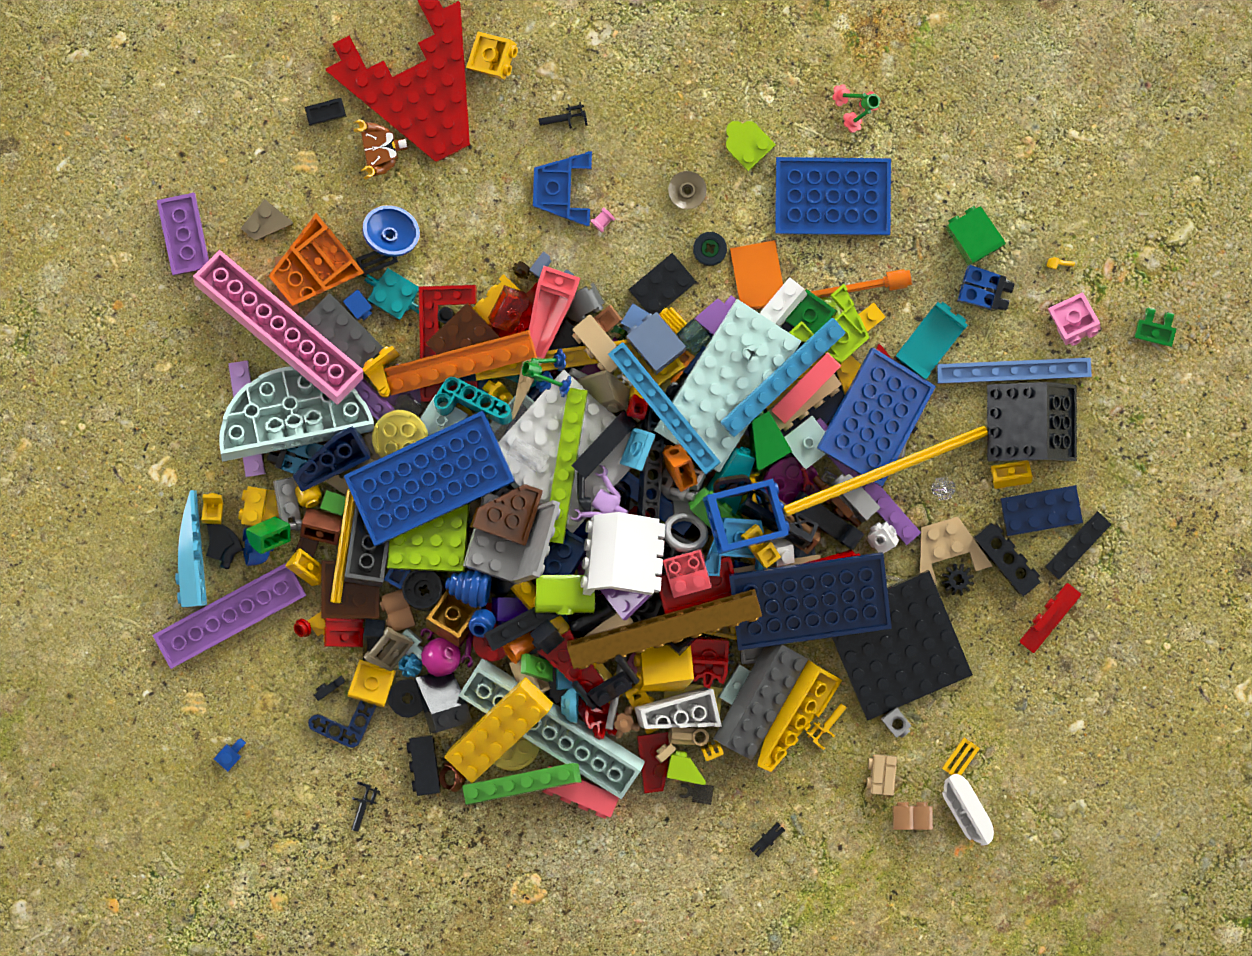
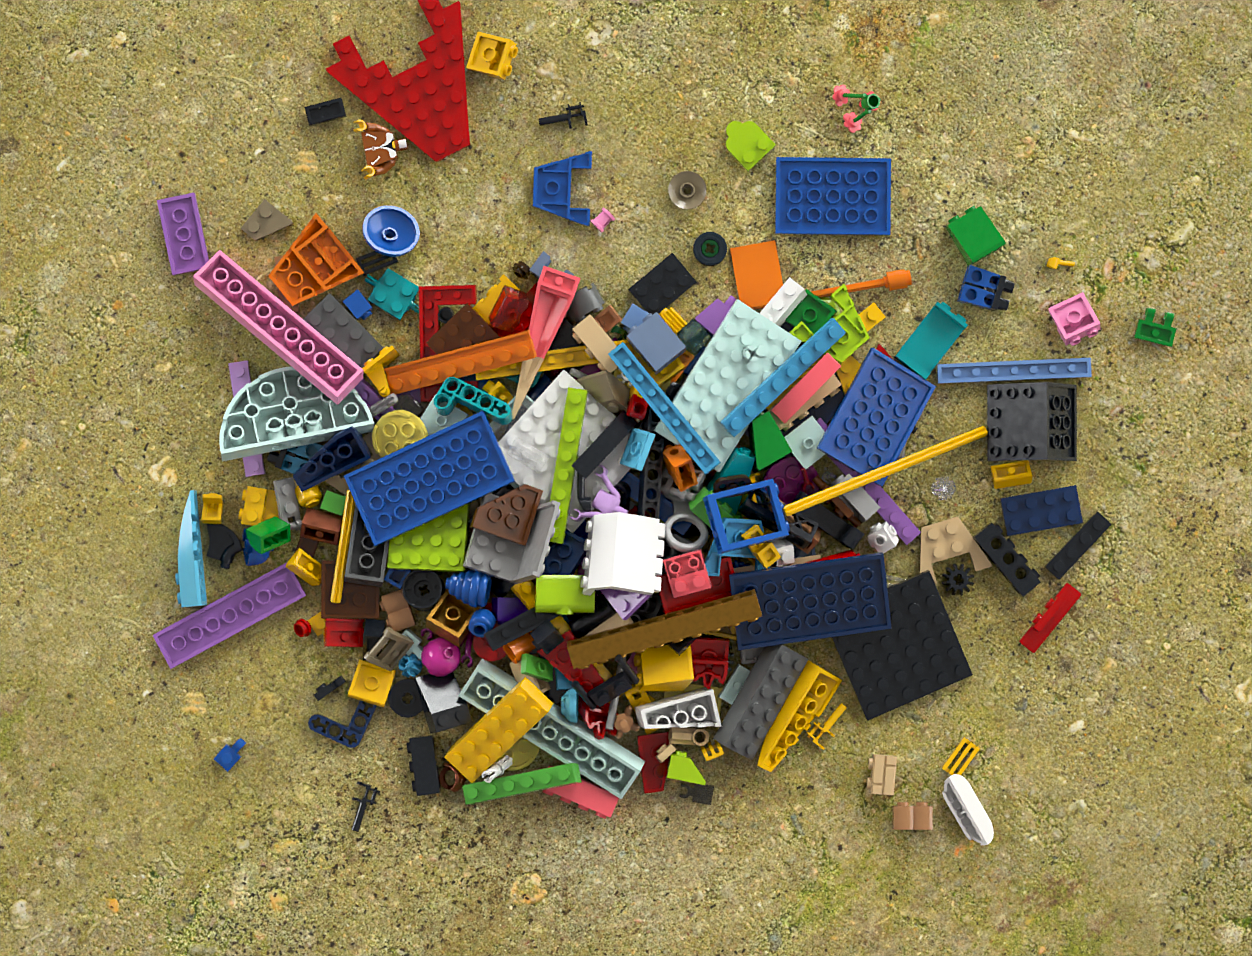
plant [522,349,572,397] -> none
black pin [750,822,786,857] -> none
light grey brick [881,707,911,738] -> none
none -> light grey axle [364,393,398,418]
none -> white axle [482,755,513,783]

